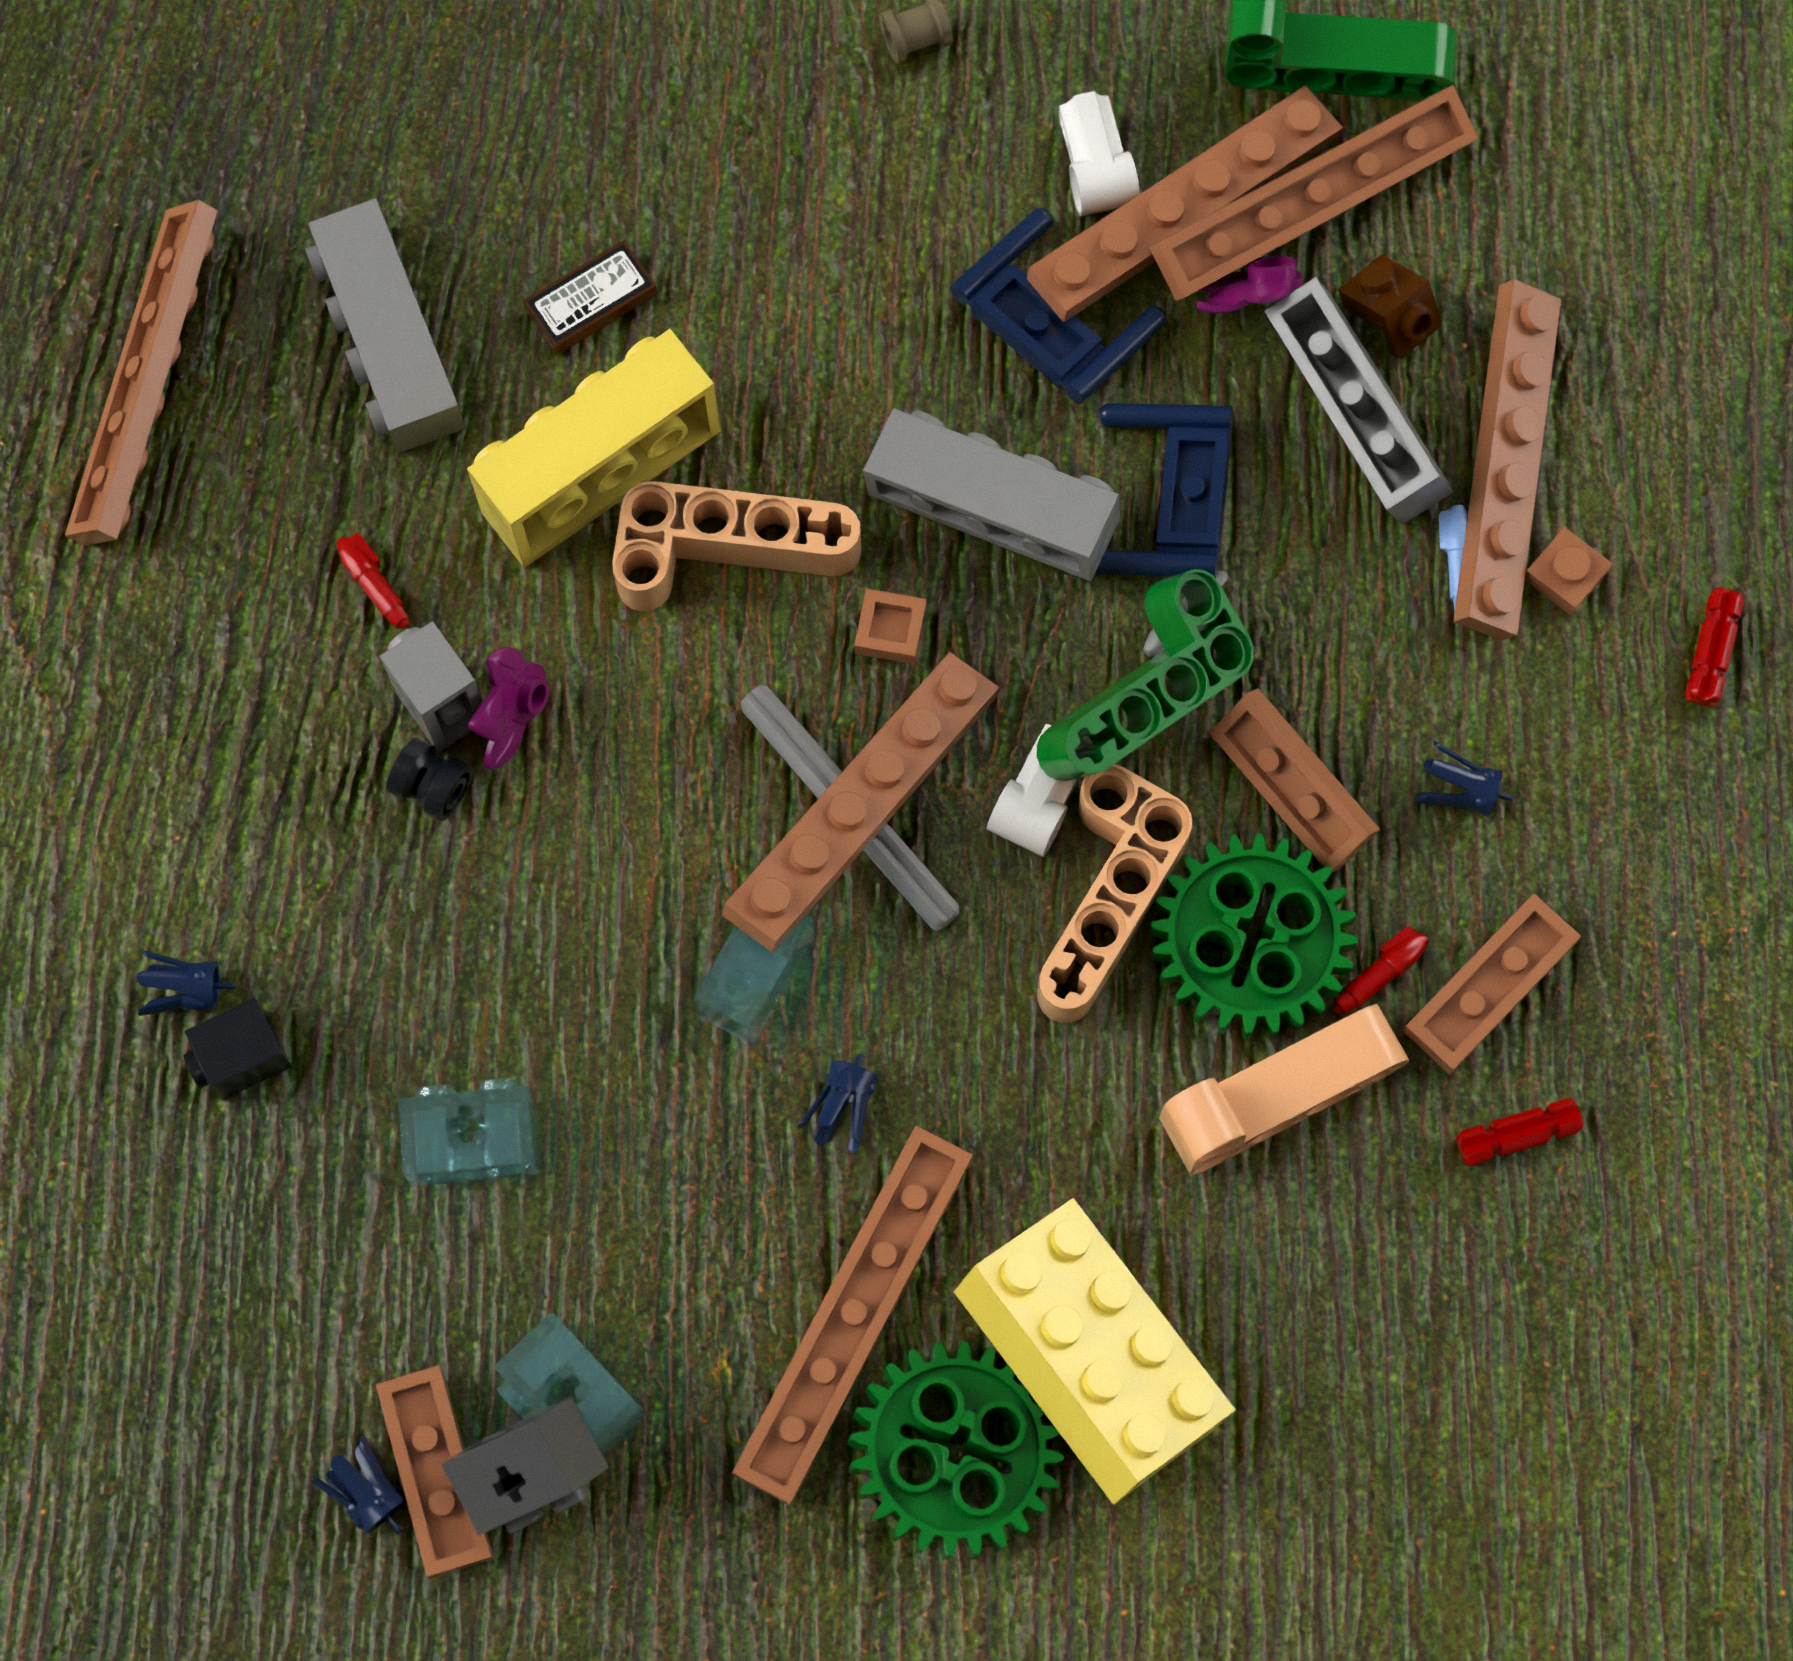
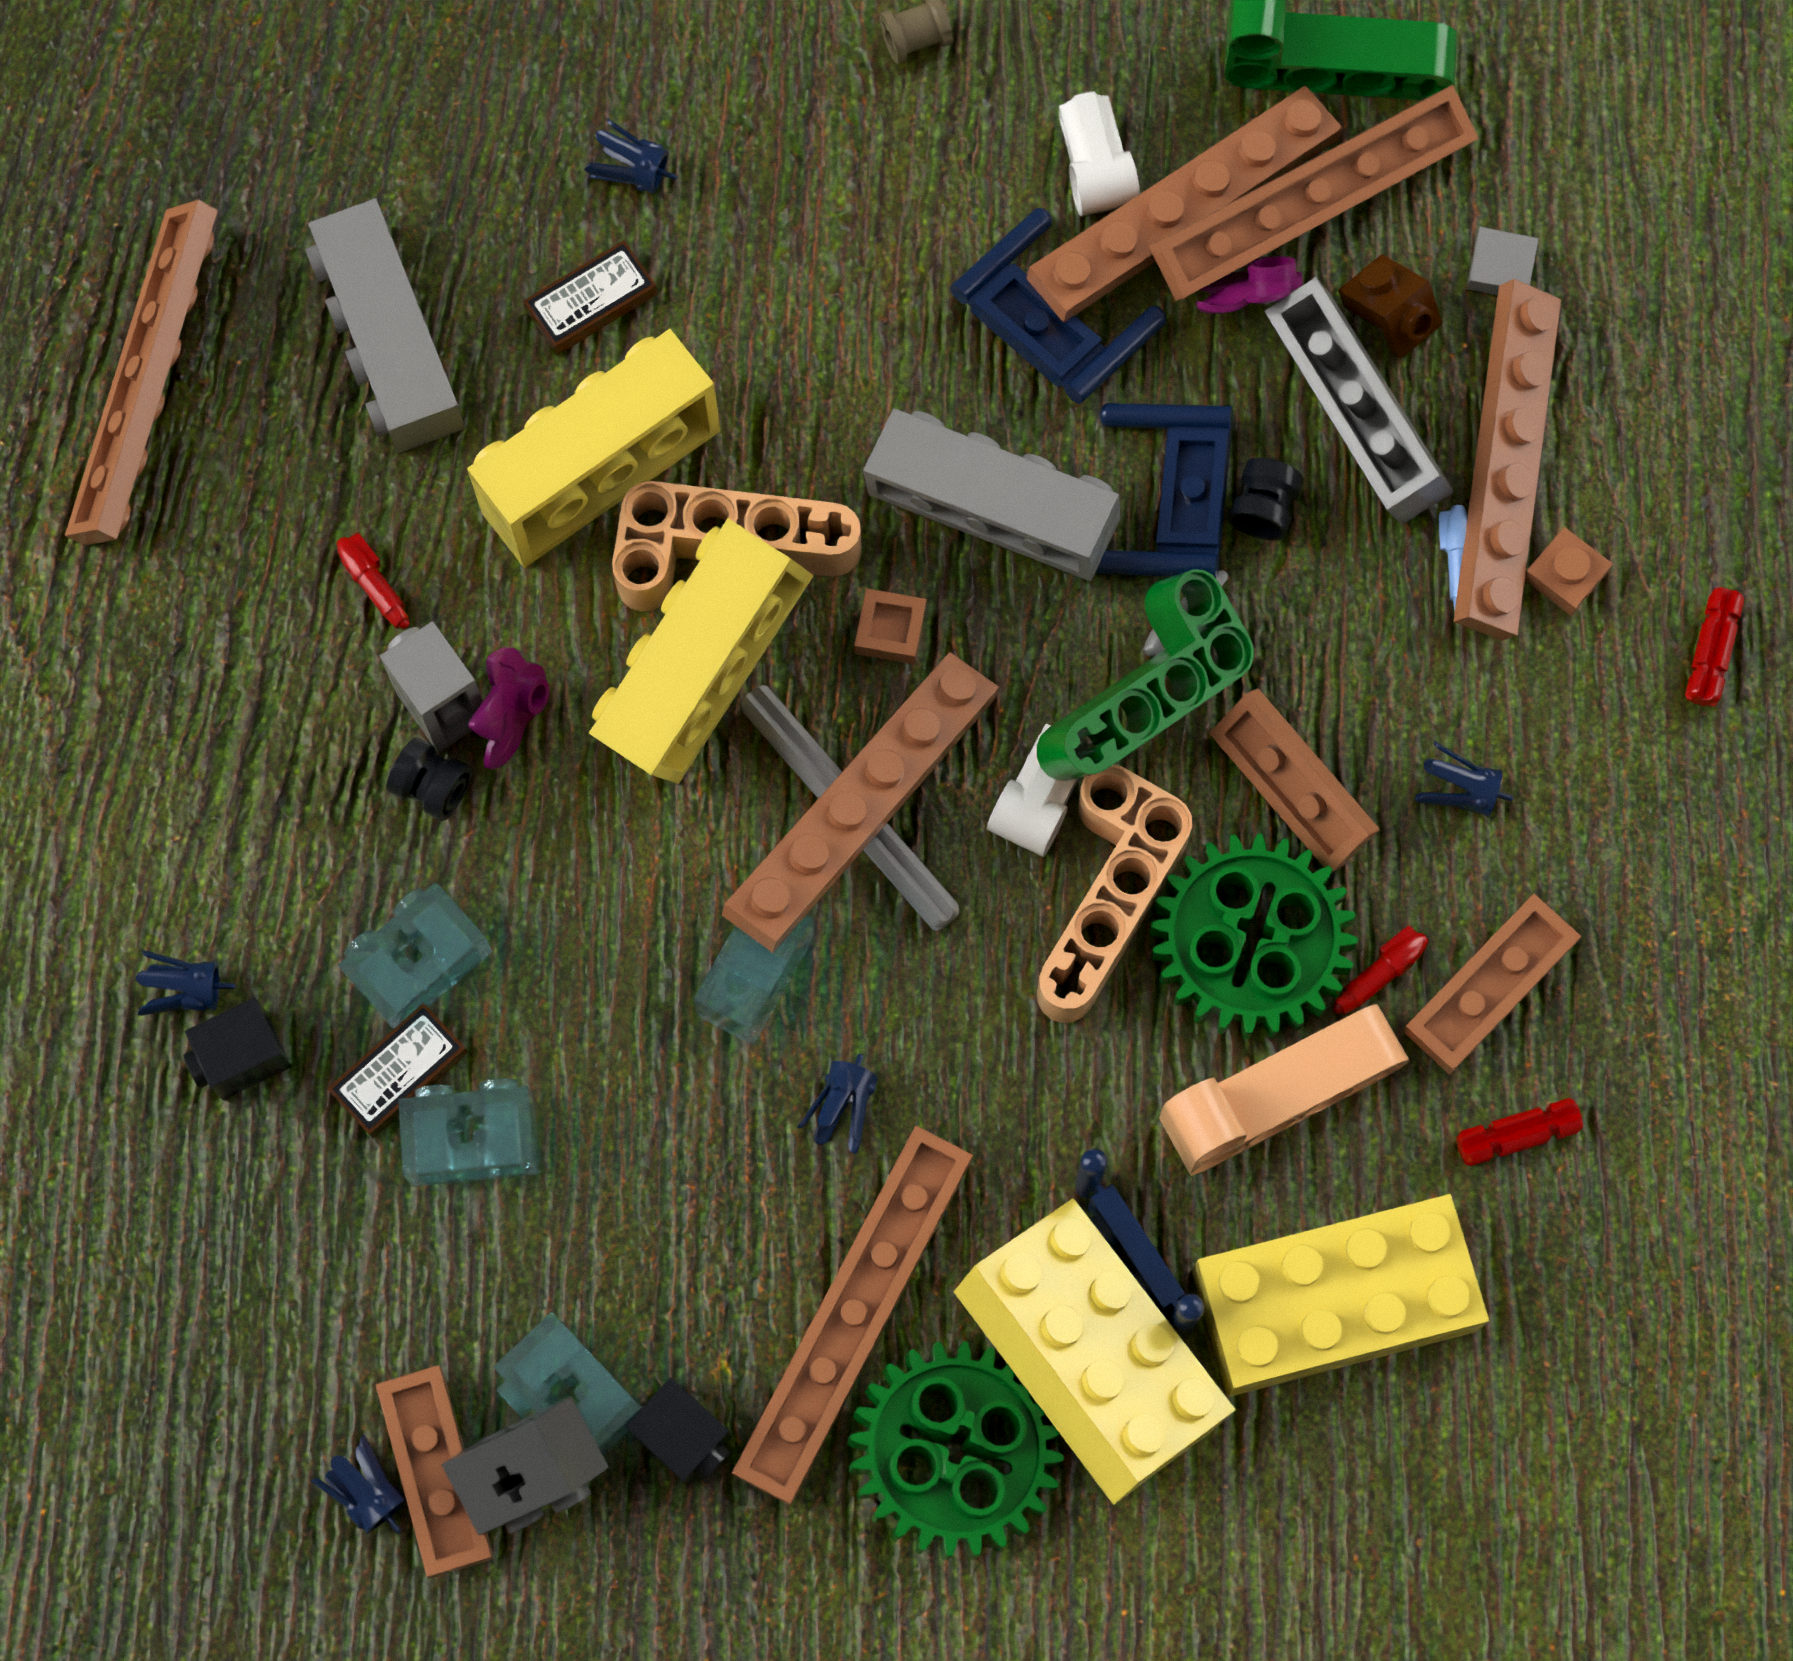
none -> tile [327,1003,468,1139]
none -> clear light blue brick [338,882,493,1030]
none -> dark blue piece [584,118,678,194]
none -> light yellow brick [589,518,814,784]
none -> black brick [625,1377,732,1487]
none -> dark blue plate [1075,1149,1204,1339]
none -> light yellow brick [1192,1194,1489,1397]
none -> black wheel [1228,458,1304,541]
none -> light grey tile [1466,227,1539,295]

